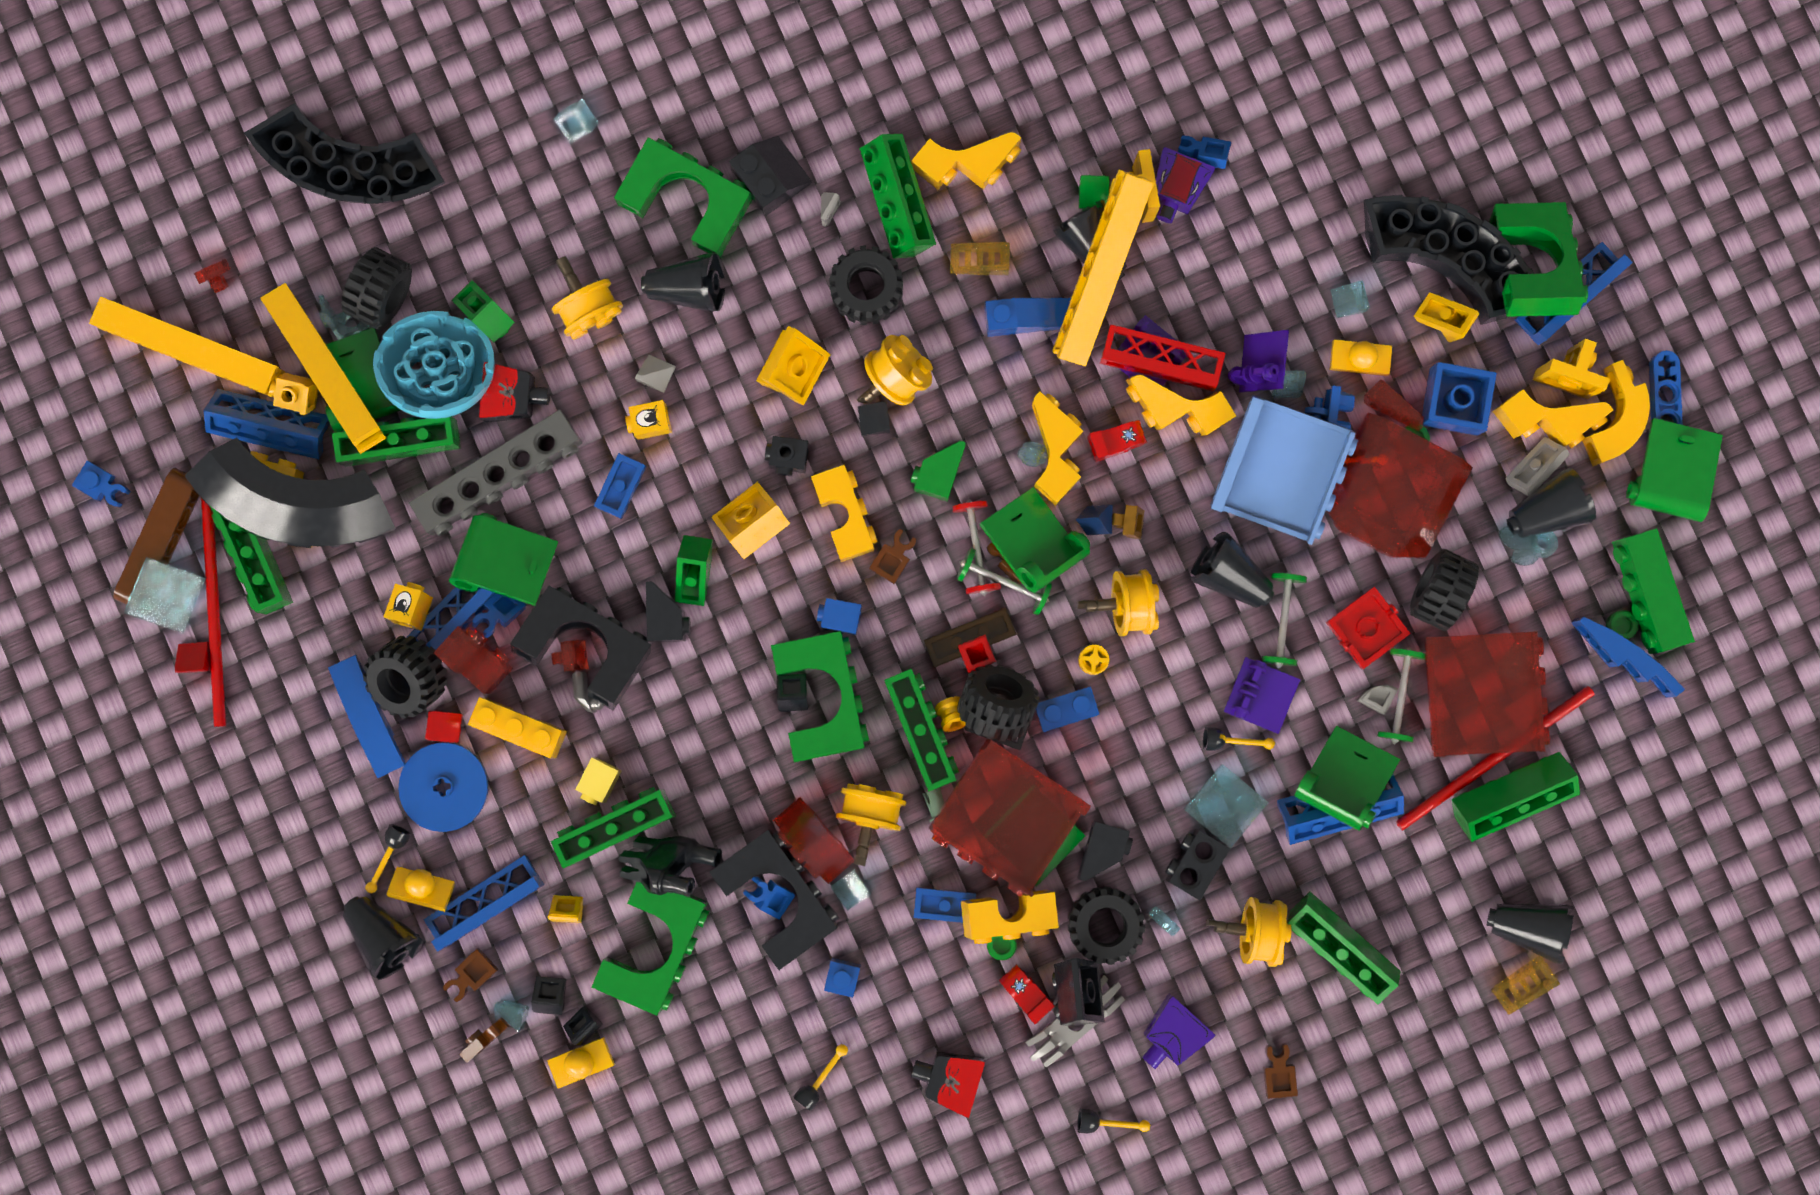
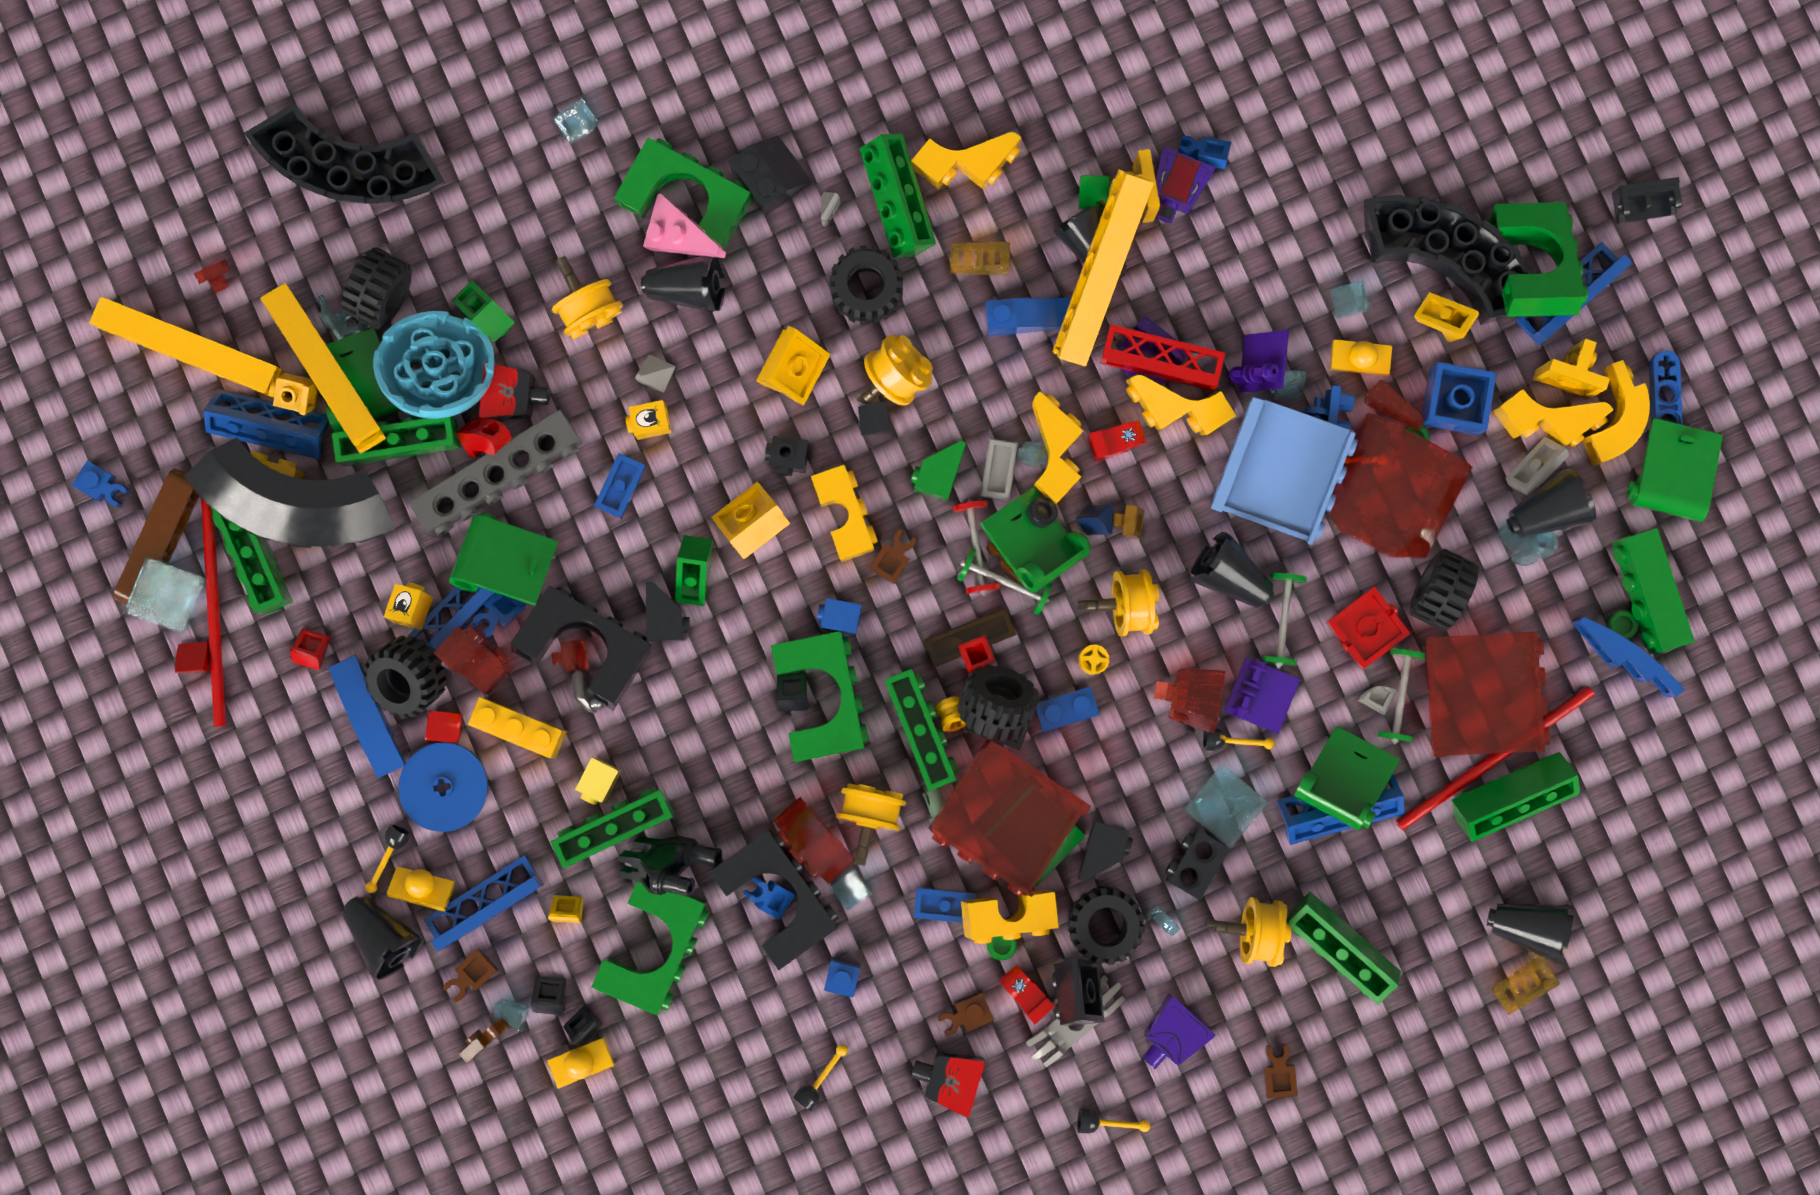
none -> red slope [290,628,331,670]
none -> red leg [455,418,512,457]
none -> bright pink wing [643,193,726,258]
none -> reddish brown plate [938,992,994,1036]
none -> light grey tile [980,438,1018,501]
none -> black tile [1026,497,1058,528]
none -> clear red torso [1153,669,1226,734]
none -> black hinge [1612,177,1682,224]

